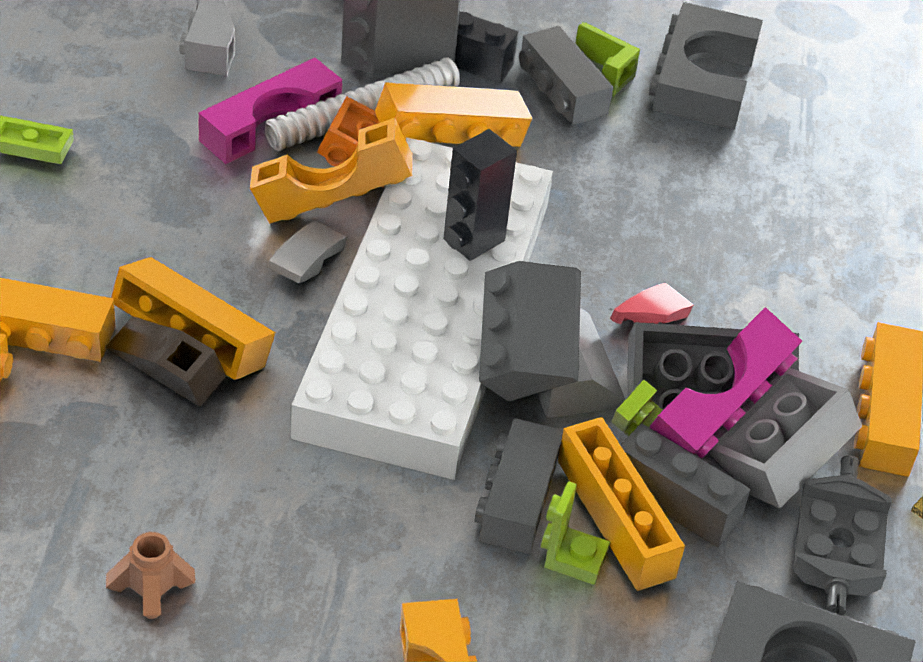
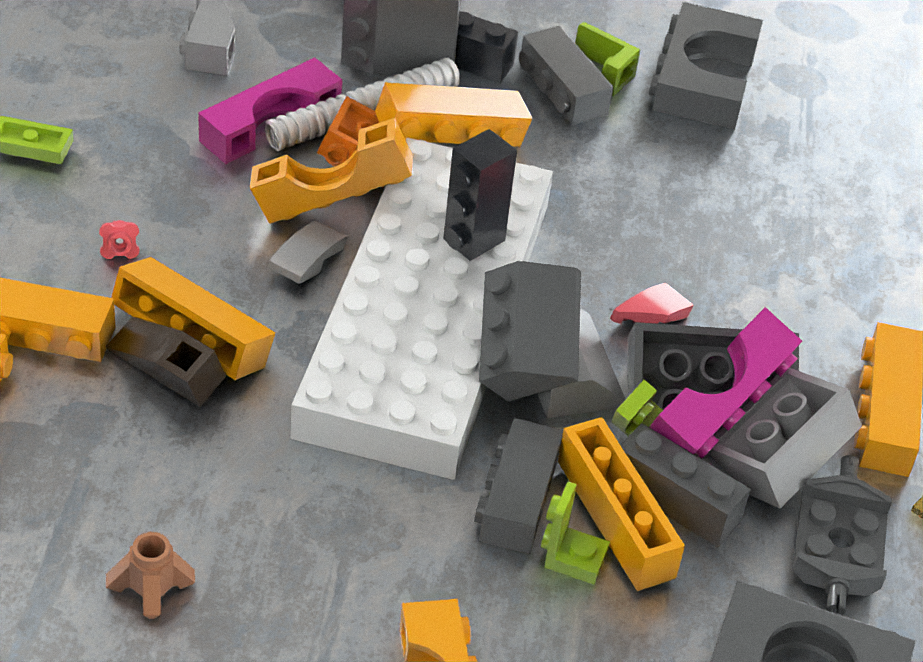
none -> coral plate [99,220,140,259]

